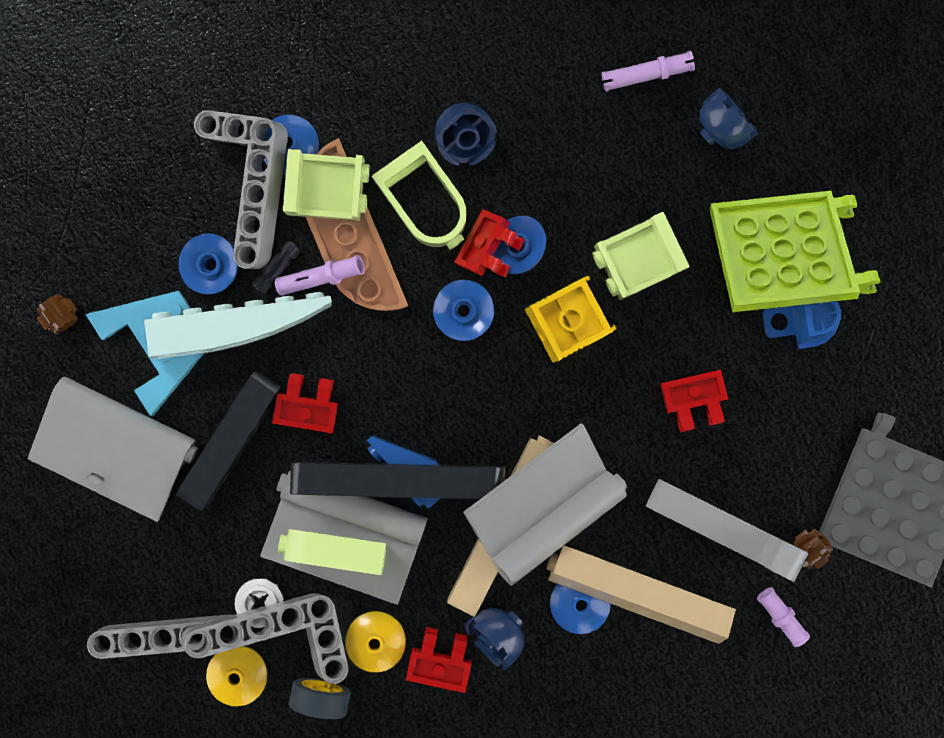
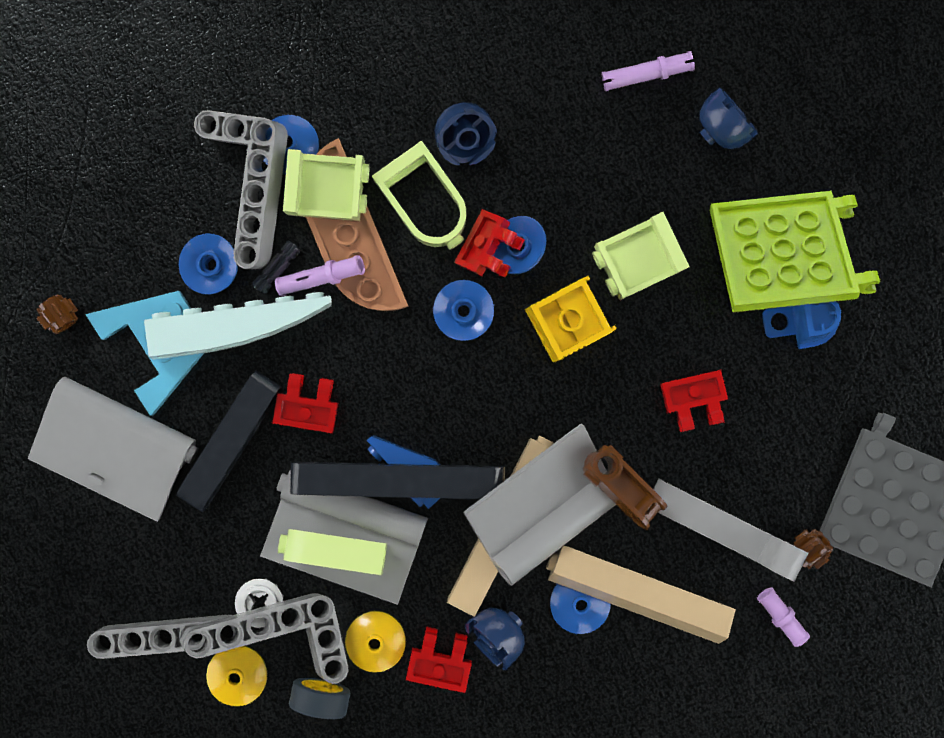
none -> reddish brown piece [582,445,668,530]

